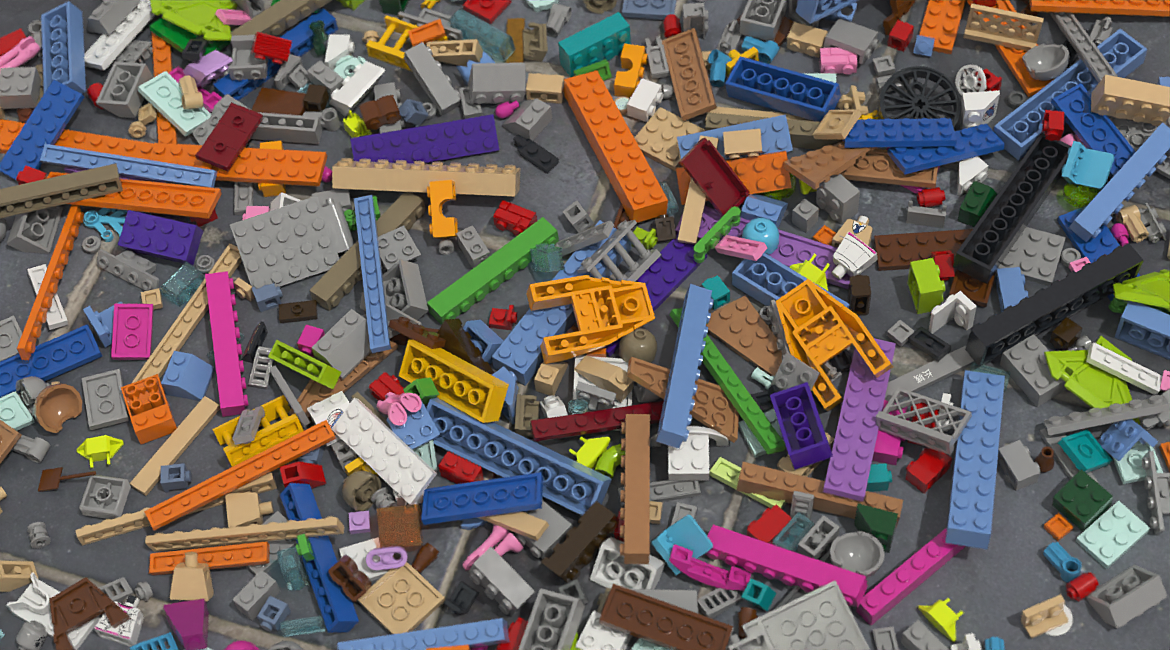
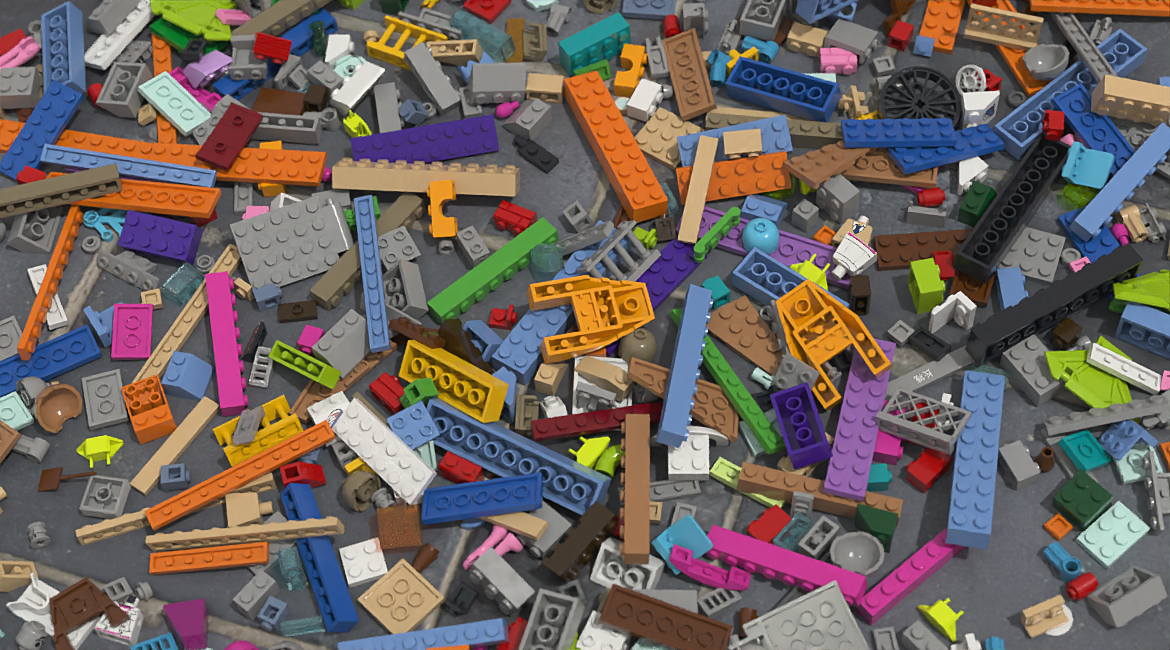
tan plate [128,121,146,138] -> none
tan torso [170,552,214,601] -> none
tan piece [179,75,203,110] -> none
light grey tile [269,365,310,426] -> none
bright green plate [296,533,315,561] -> none
reddish brown brick [328,555,372,601] -> none
lavender plate [349,510,371,534] -> none
reddish brown brick [359,95,401,130] -> none
lavender plate [366,546,407,570] -> none
bright pink piece [377,392,422,425] -> none
orange tile [408,19,446,47] -> none
clear light blue tile [568,399,588,414] -> none
dark red container [679,138,750,217] -> none
bright pink plate [715,235,768,261] -> none
teal brick [742,578,776,612] -> none
tan tile [812,110,862,139] -> none

